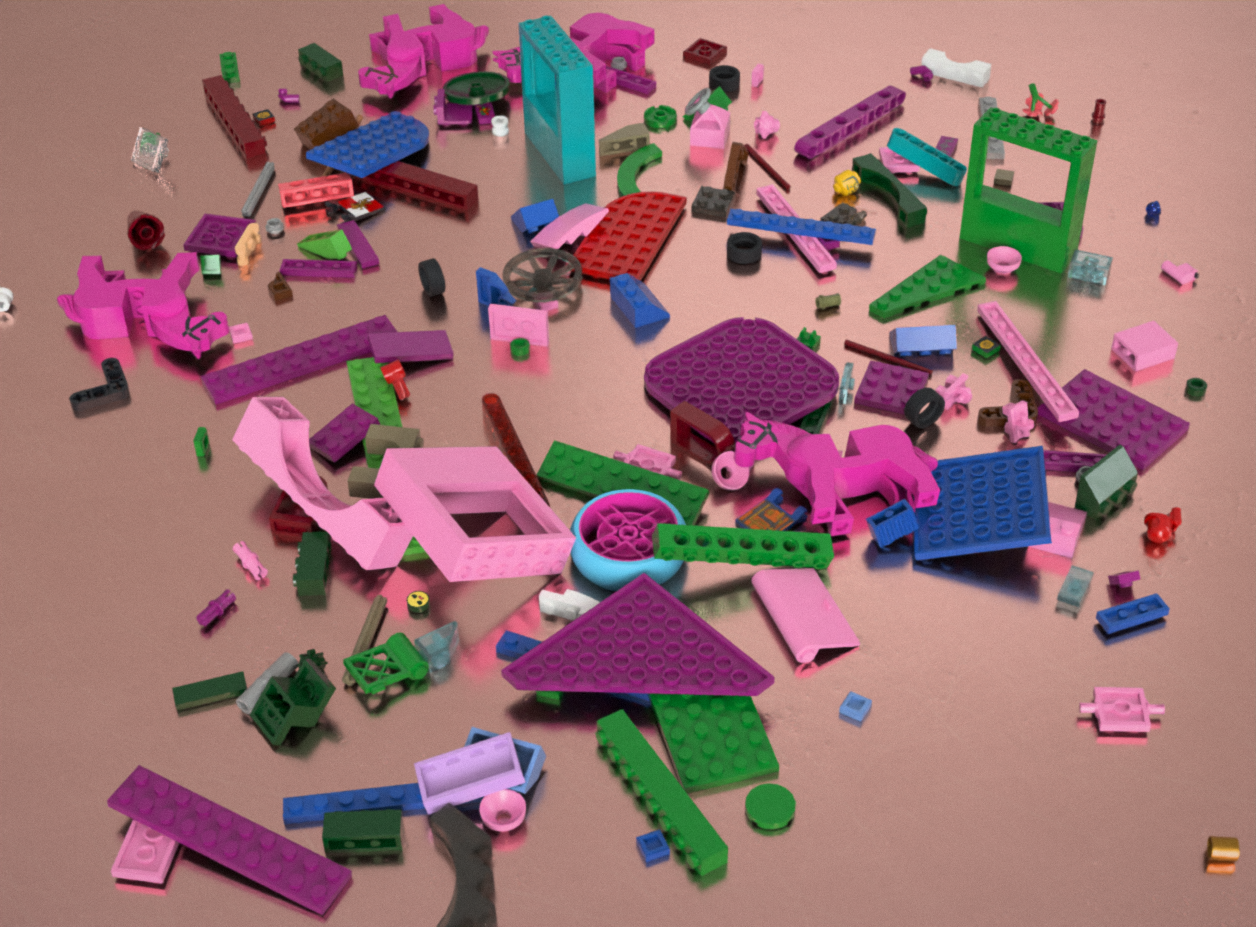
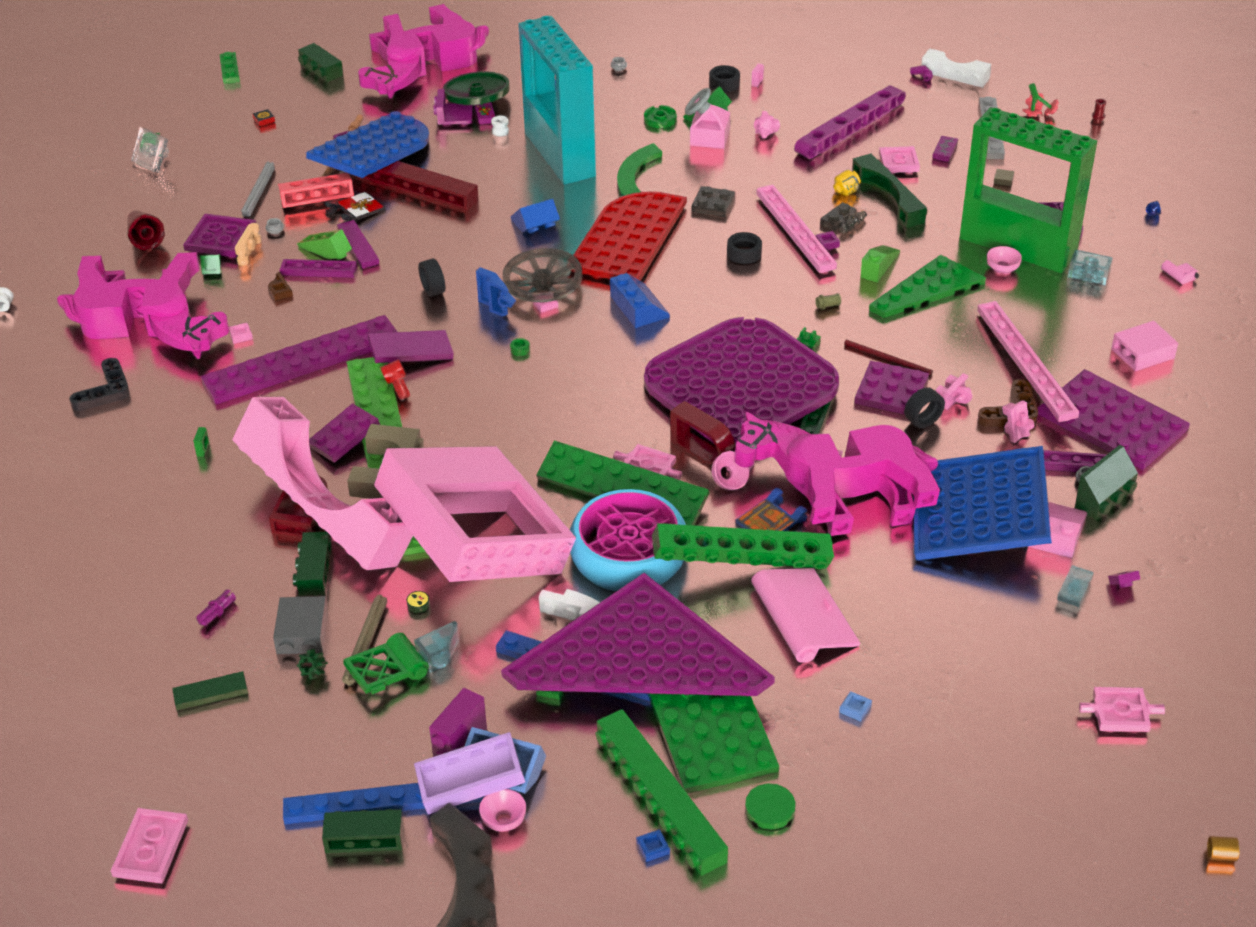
magenta plate [107,765,352,915] -> none
dark red brick [202,75,267,159] -> none
bright pink pin [233,541,268,580] -> none
light grey axle [236,652,298,714] -> none
dark green bracket [250,659,336,745] -> none
magenta arm [278,89,300,103] -> none
reddish brown brick [294,99,359,150] -> none
clear red beam [481,393,550,507] -> none
bright pink plate [488,304,549,347] -> none
dark pink animal [493,13,654,93] -> none
bright pink slope [530,203,609,253] -> none
dark tan slope [599,123,650,156] -> none
magenta tile [606,66,656,94] -> none
dark red tile [683,38,727,65] -> none
reddish brown beam [723,142,748,194] -> none
blue plate [727,209,876,245] -> none
dark red axle [744,144,791,190] -> none
clear light blue plate [838,362,855,404] -> none
blue brick [865,499,919,547] -> none
teal beam [887,128,967,186] -> none
slope [889,325,957,357] -> none
tile [972,336,1001,359] -> none
blue plate [1096,593,1170,634] -> none
red piece [1144,507,1182,543] -> none
dark green tile [1185,378,1207,396] -> none
none -> dark grey brick [273,596,328,654]
none -> magenta brick [429,687,487,757]
none -> bright green slope [860,245,900,283]

